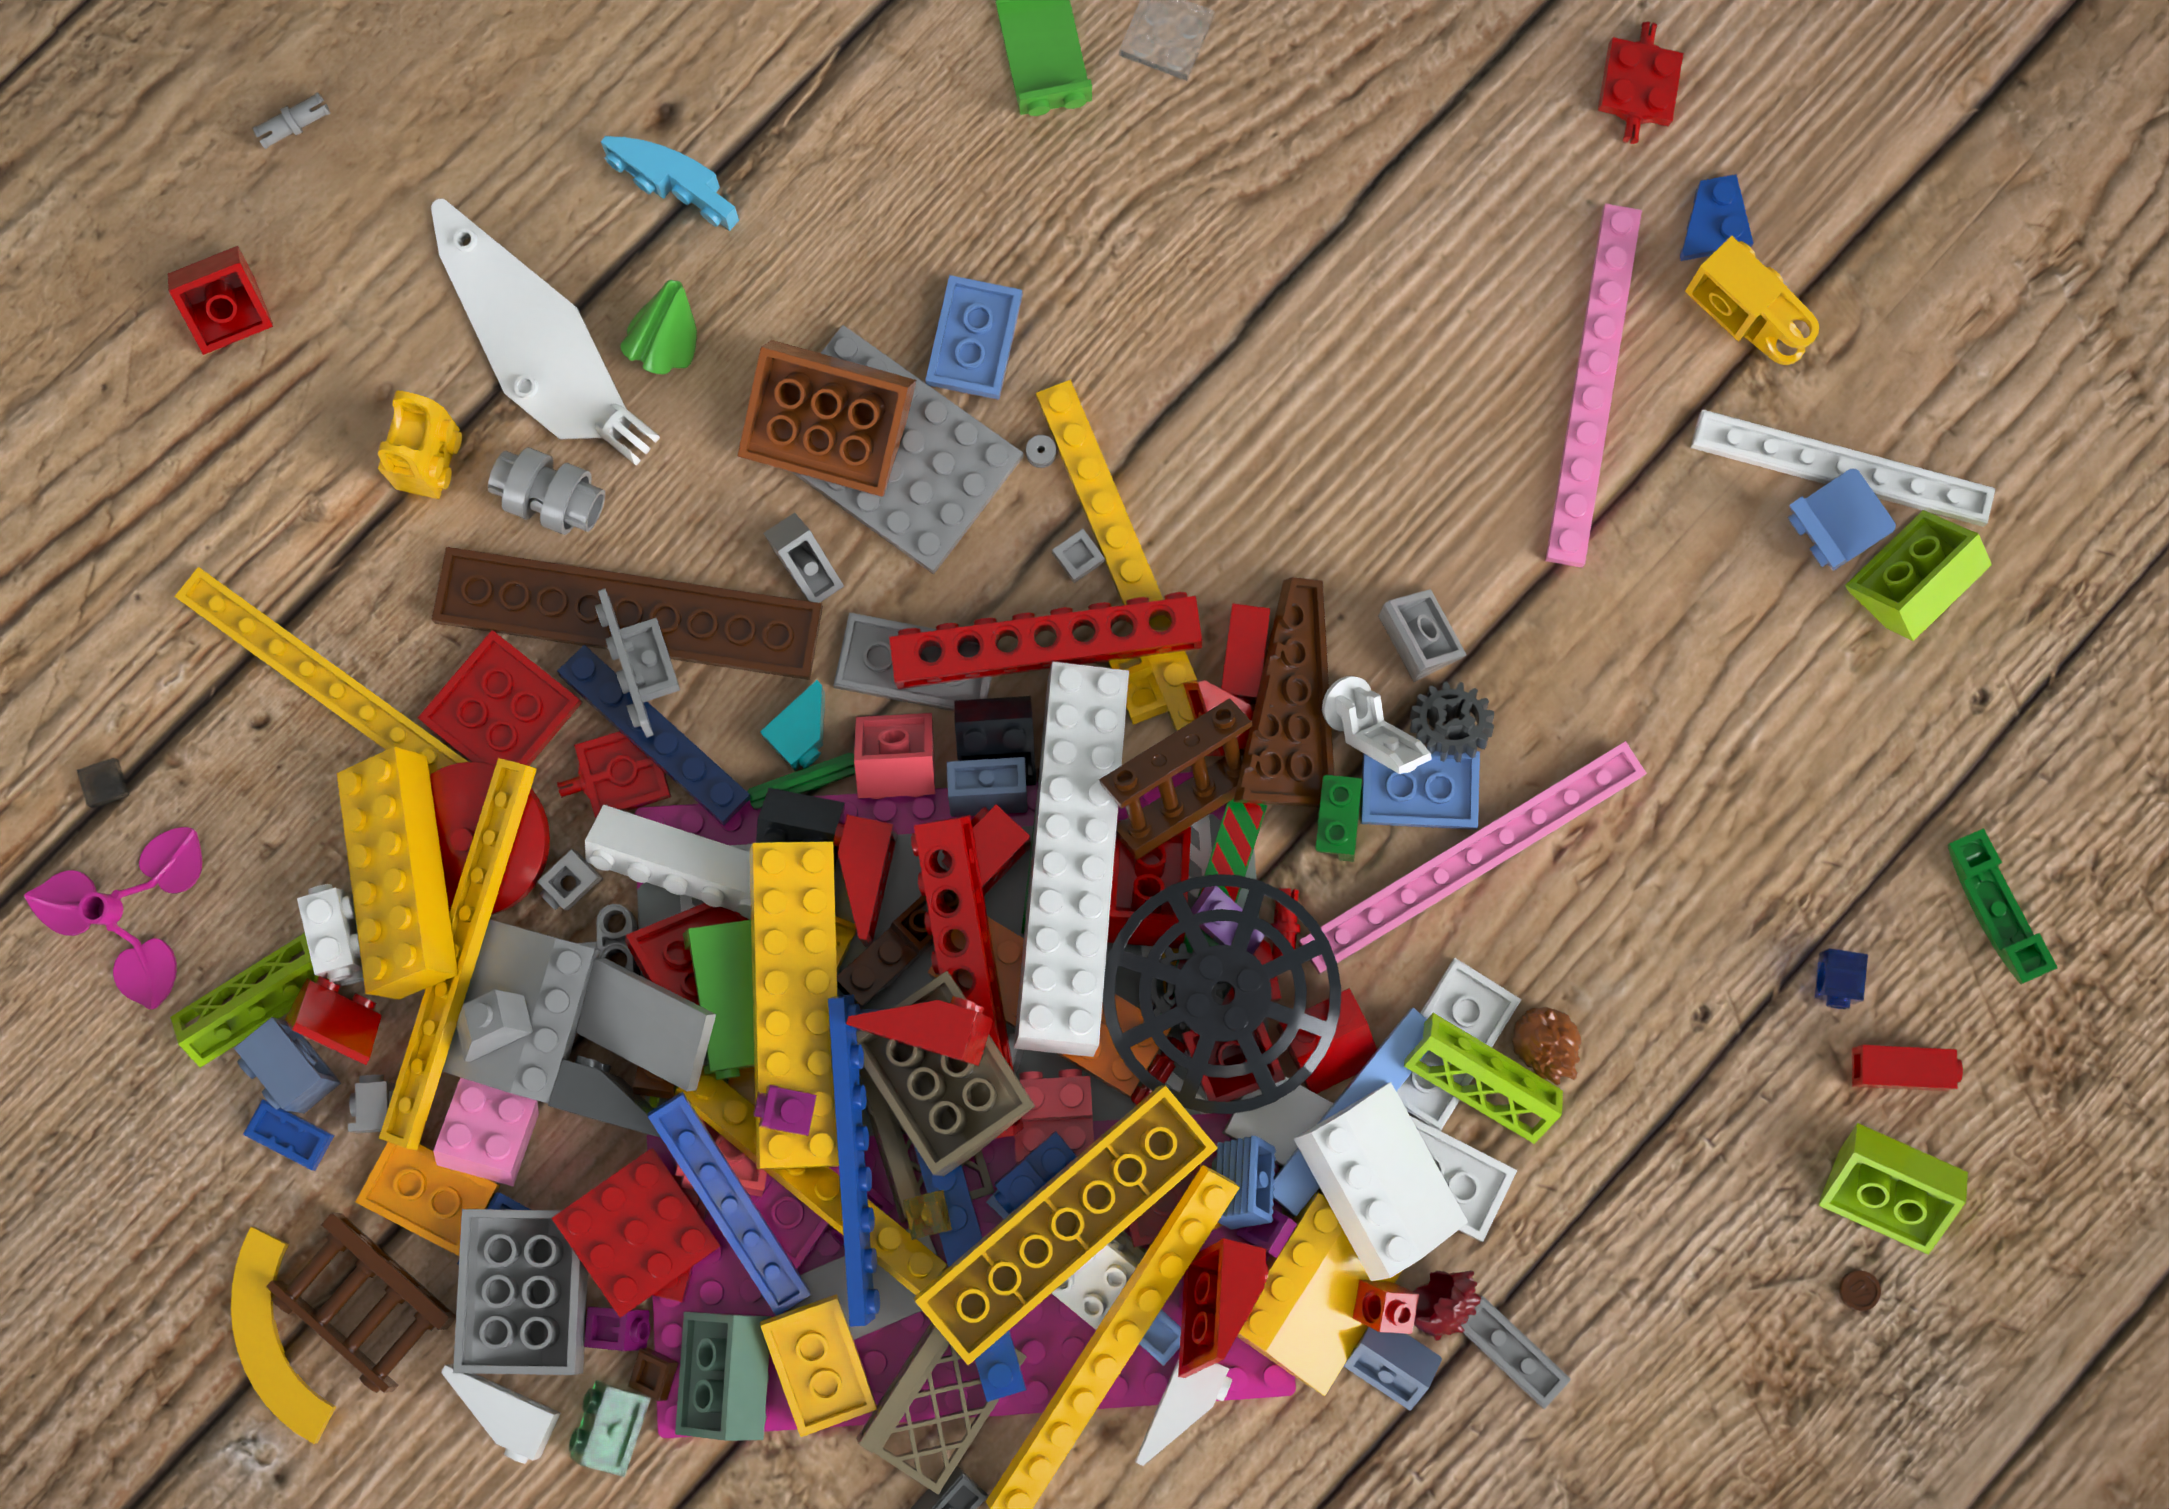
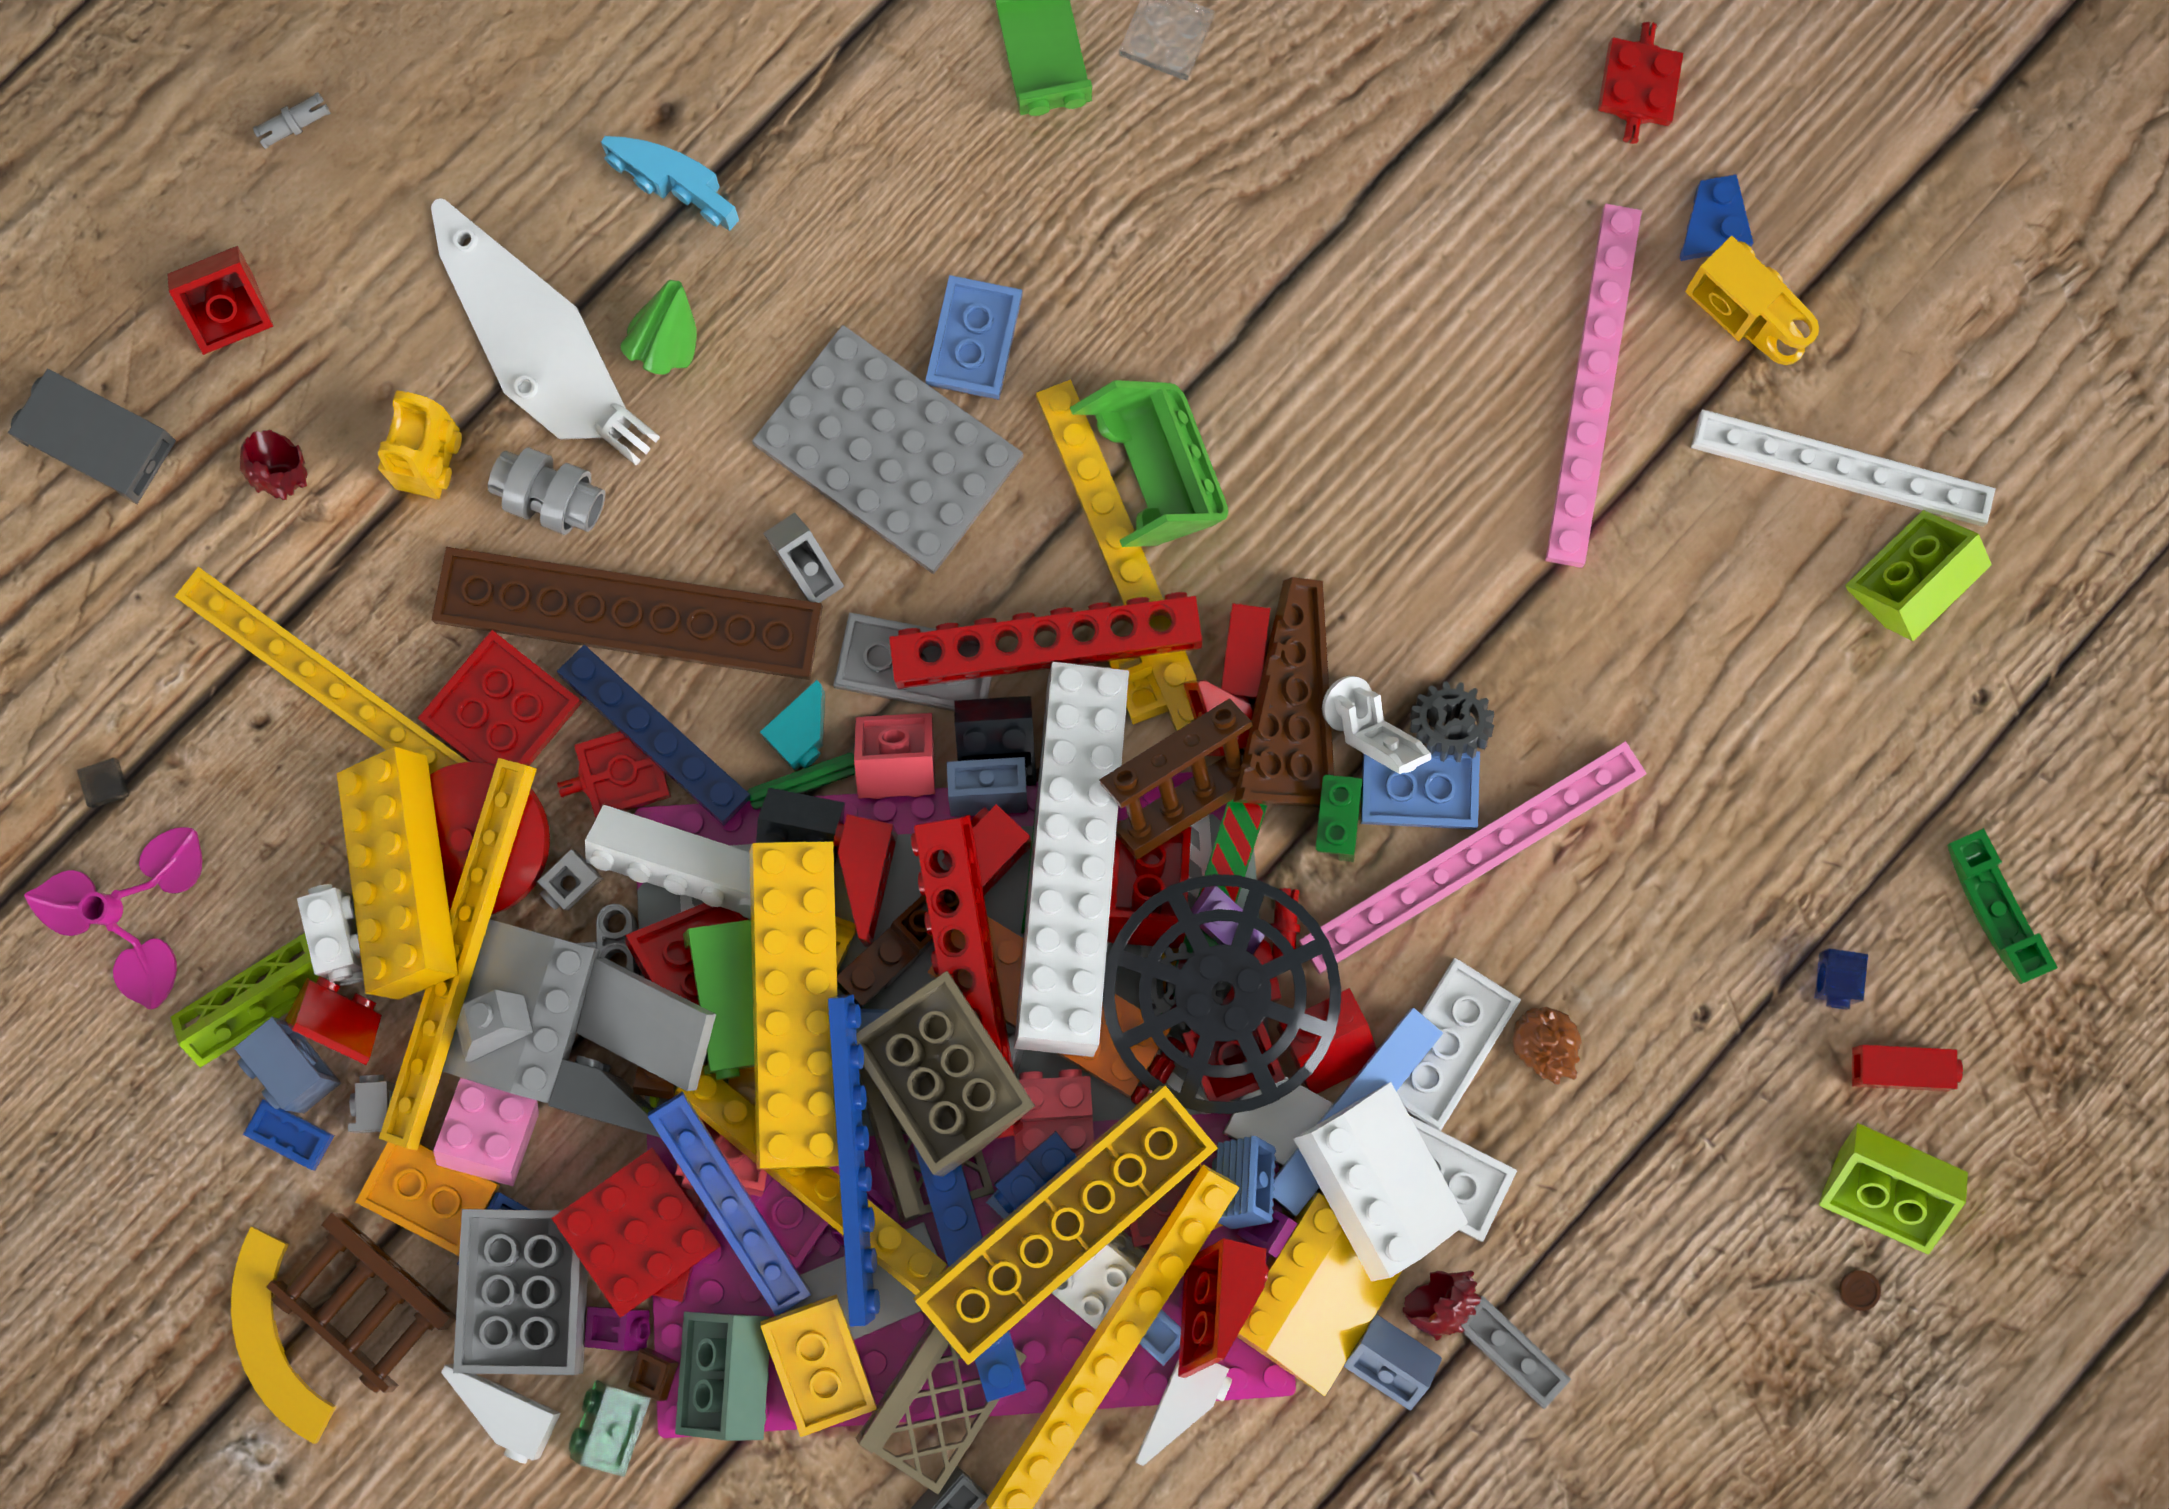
light grey bracket [595,588,680,737] -> none
dark orange slope [737,340,917,497] -> none
magenta bracket [754,1085,817,1136] -> none
red slope [846,996,993,1066] -> none
clear yellow plate [903,1190,952,1240] -> none
light grey piece [1026,435,1056,468] -> none
light grey plate [1052,529,1105,583] -> none
red brick [1352,1279,1419,1334] -> none
light grey slope [1378,589,1466,682] -> none
lime fence [1404,1013,1563,1144] -> none
medium blue bracket [1787,468,1896,571] -> none
none -> dark grey panel [8,368,176,505]
none -> dark red hair [240,429,308,500]
none -> bright green windscreen [1070,380,1228,547]

